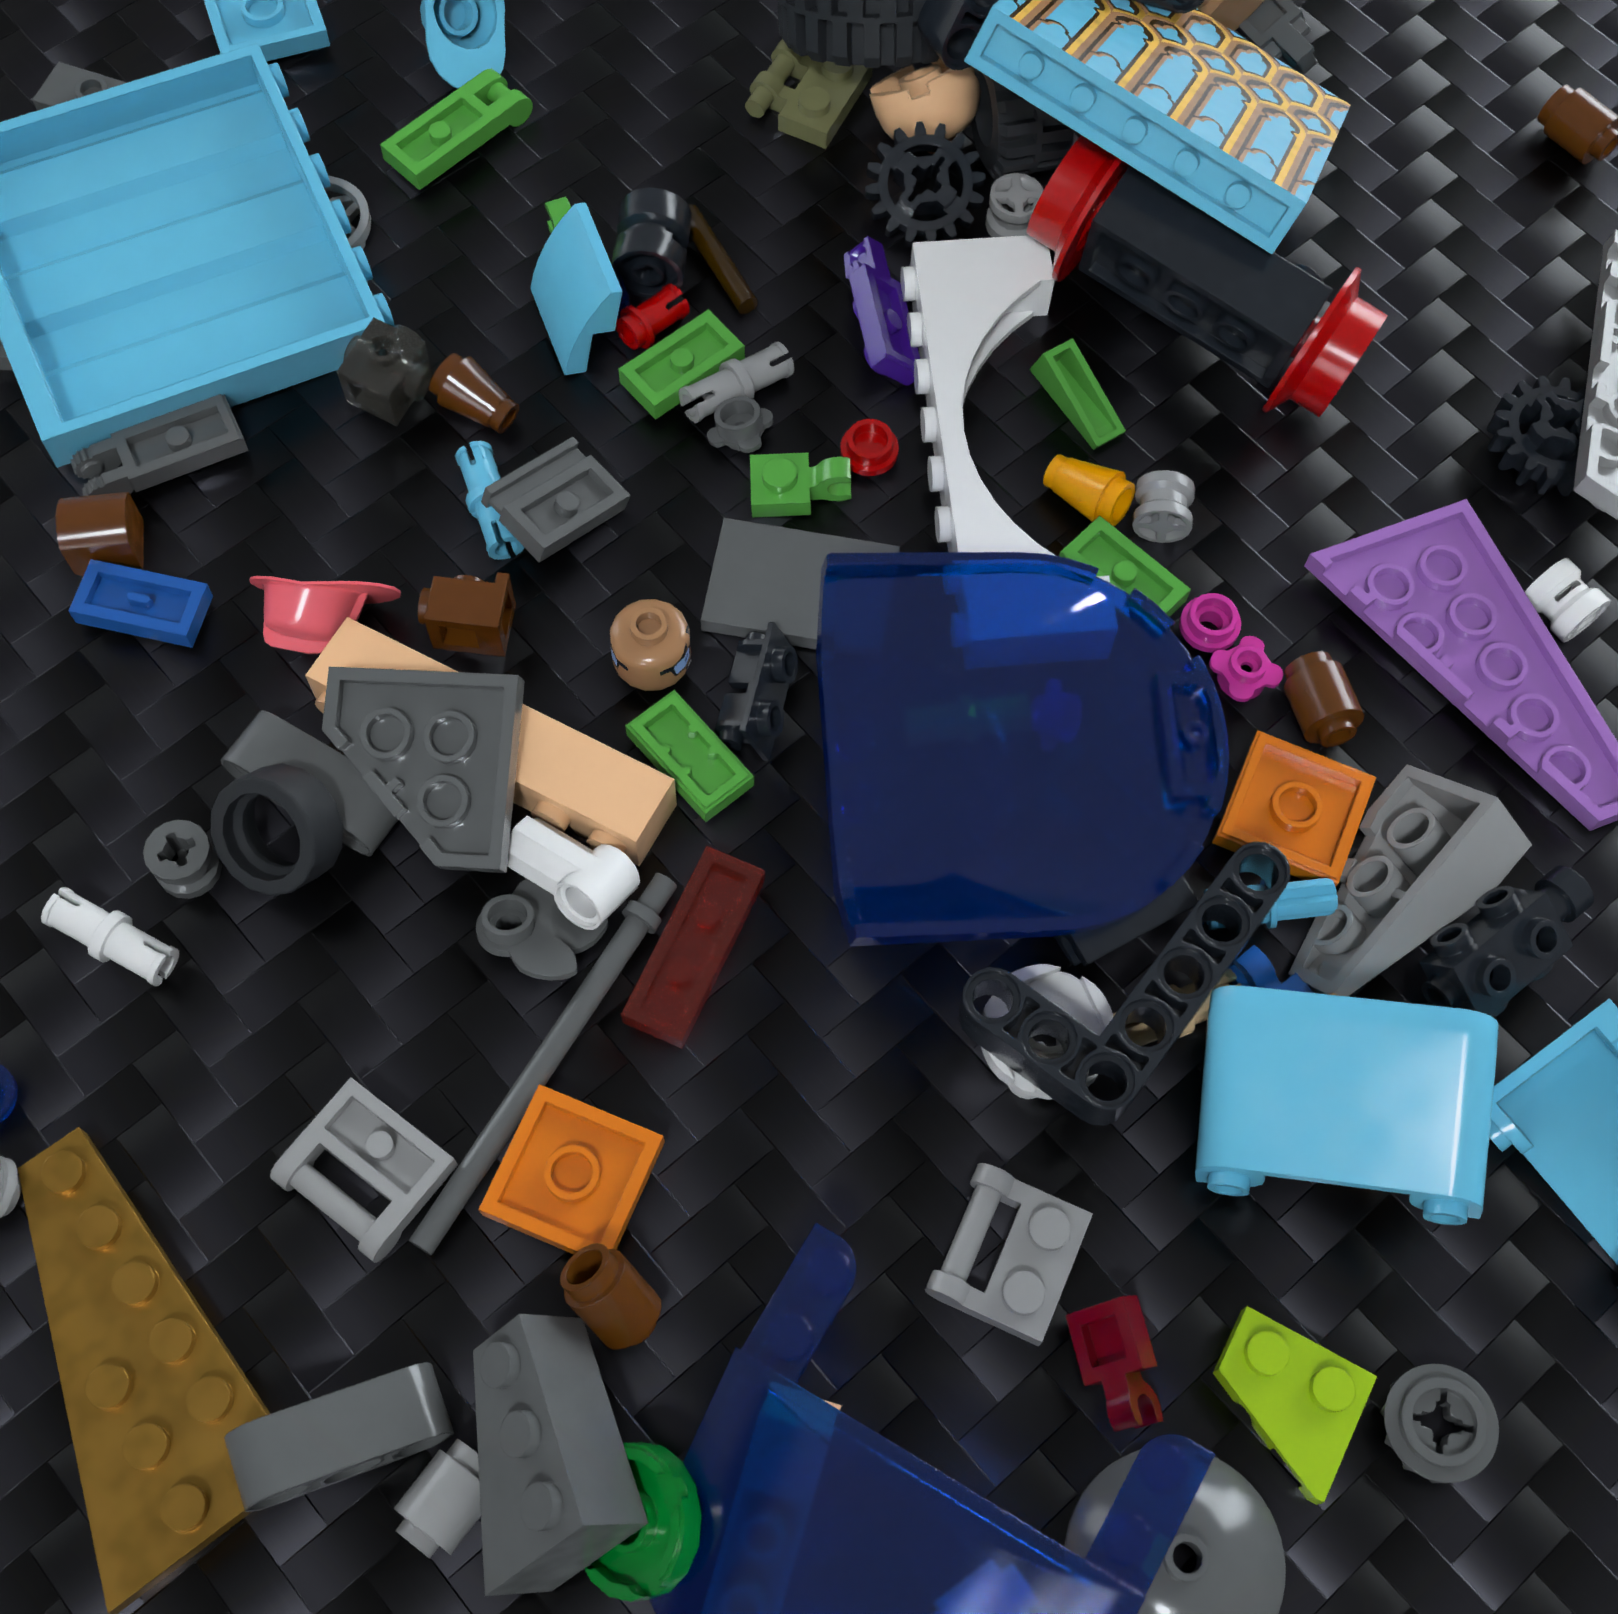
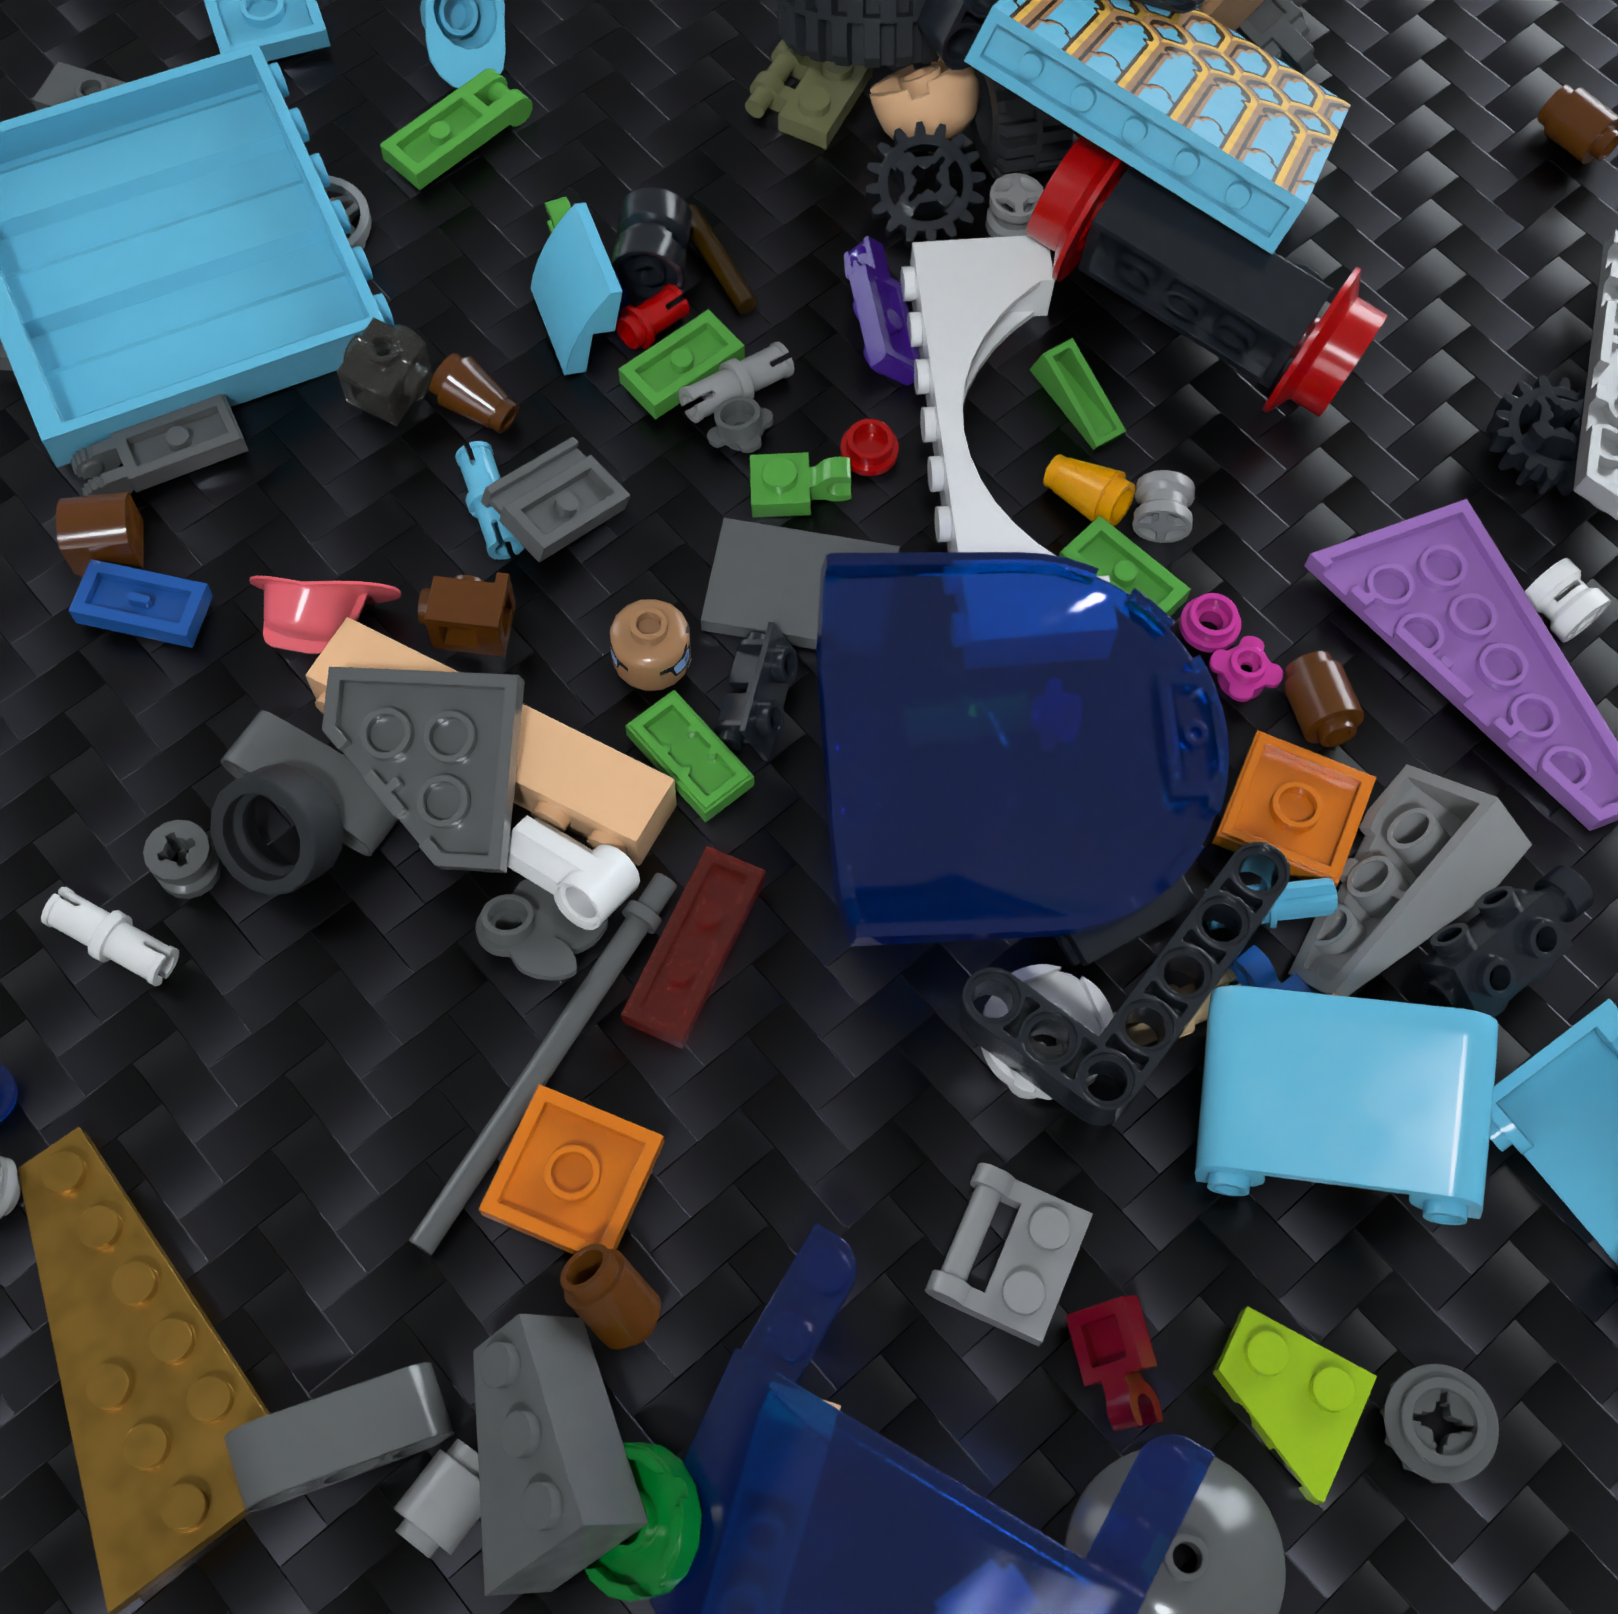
light grey plate [270,1077,458,1263] -> none

